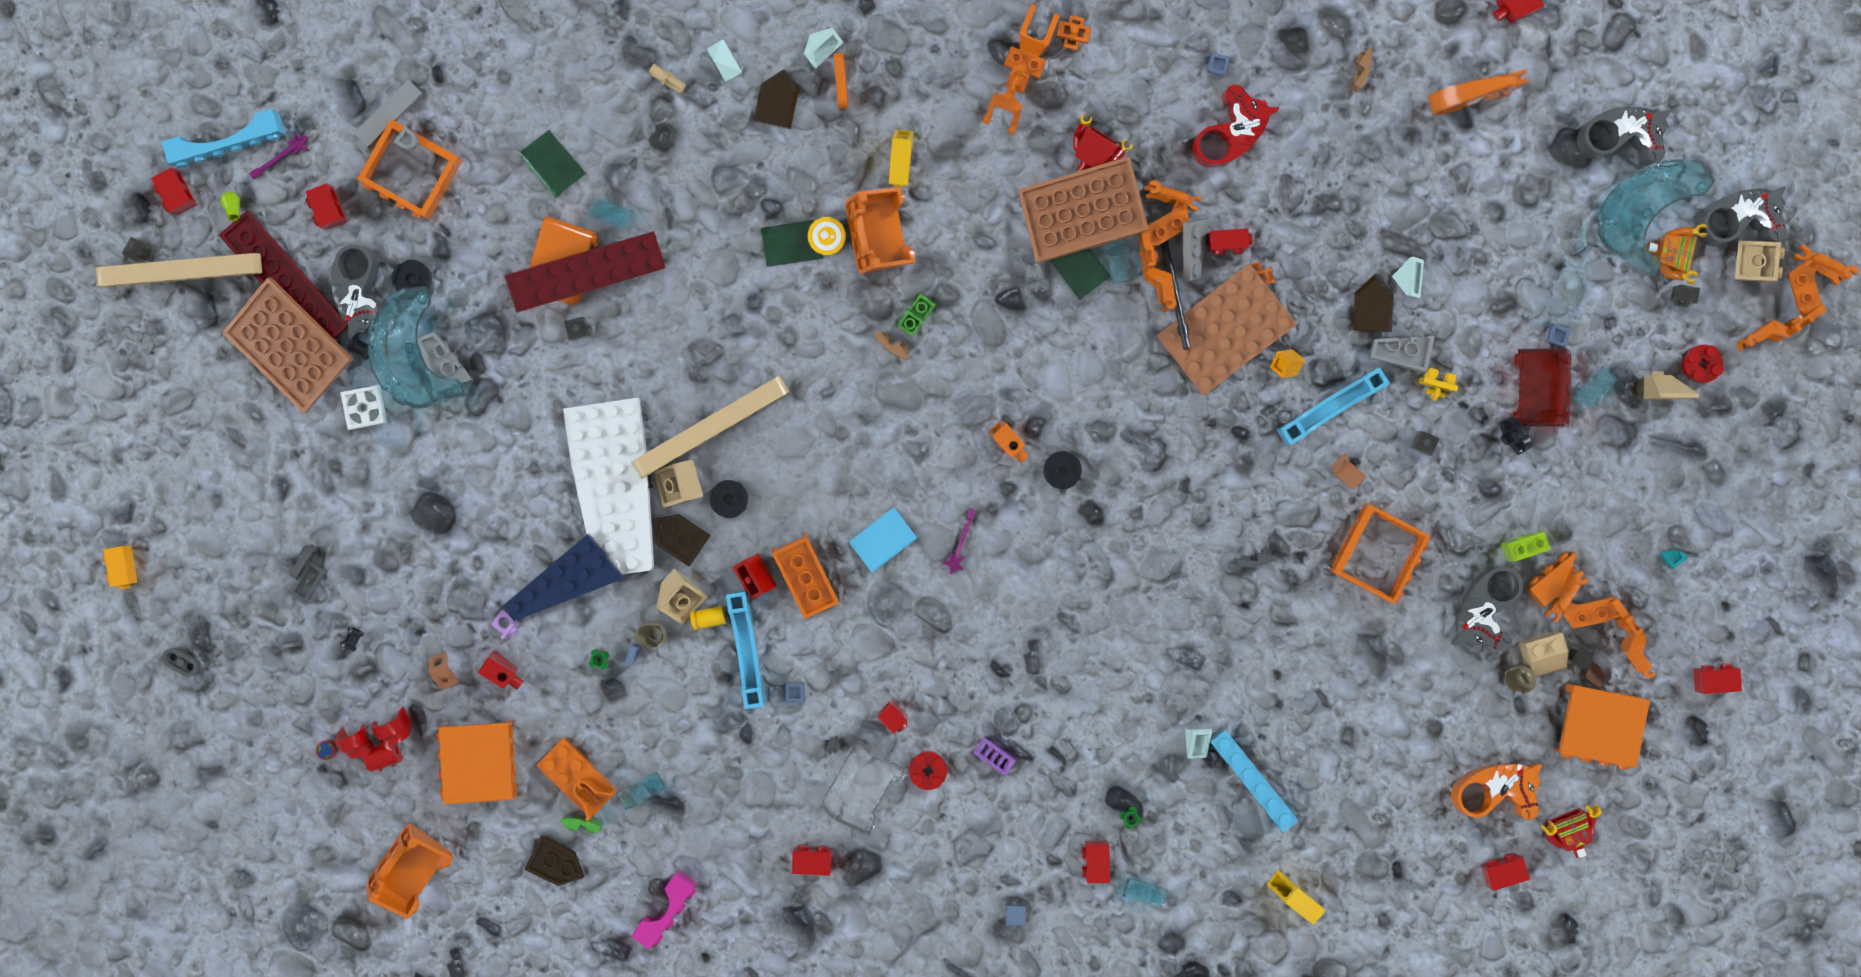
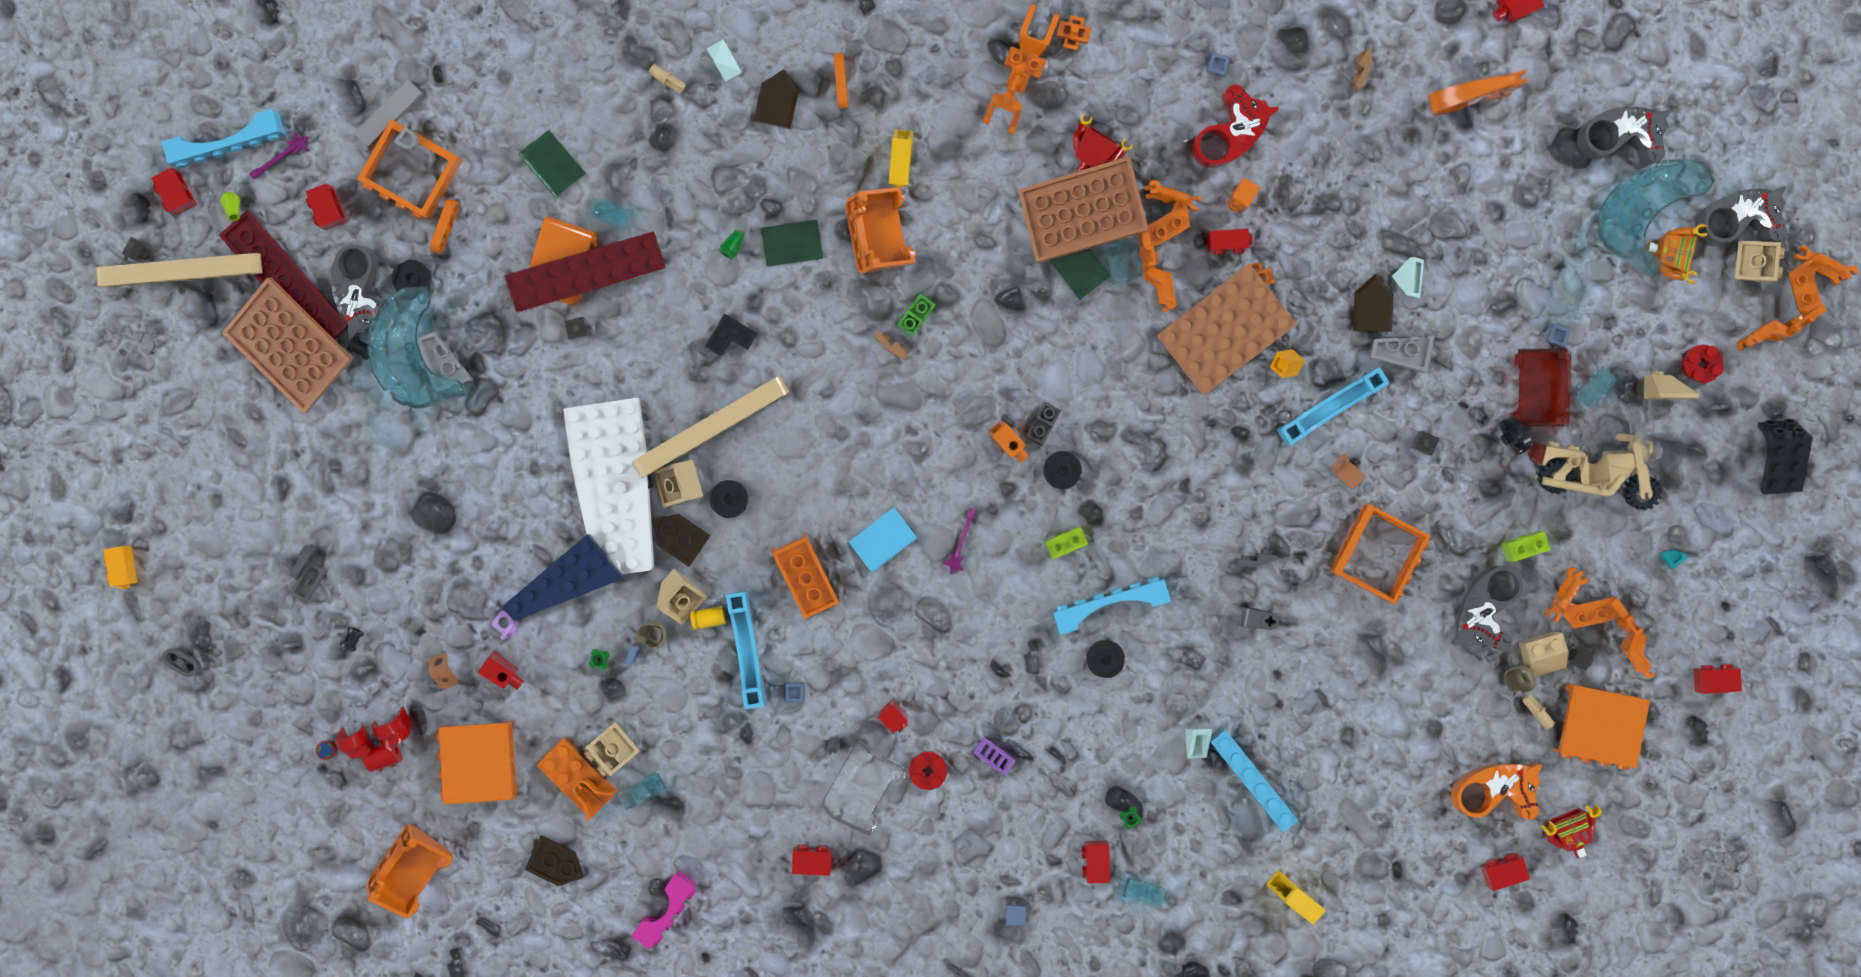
white piece [340,385,387,430] -> none
bright green slope [560,815,605,833] -> none
red brick [732,553,777,601] -> none
light aqua slope [804,28,843,69] -> none
yellow tile [808,217,846,255] -> none
black bar [1161,240,1191,350] -> none
dark grey arm [1161,754,1179,784] -> none
light grey wing [1183,218,1210,281] -> none
yellow hips [1418,368,1458,401] -> none
orange slope [1524,551,1577,607] -> none
reddish brown slope [1580,661,1608,689] -> none
clear smoke plate [1670,284,1700,307] -> none
none -> orange beam [430,199,460,254]
none -> tan plate [584,722,640,777]
none -> black plate [705,314,758,356]
none -> green cone [719,230,745,260]
none -> dark grey slope [1025,401,1061,446]
none -> lime brick [1044,526,1088,560]
none -> medium azure arch [1052,576,1171,635]
none -> black plate [1086,639,1125,678]
none -> orange brick [1226,177,1261,213]
none -> dark grey piece [1240,607,1279,630]
none -> tan axle [1522,694,1555,730]
none -> tan piece [1528,403,1663,511]
none -> black bracket [1757,419,1813,494]

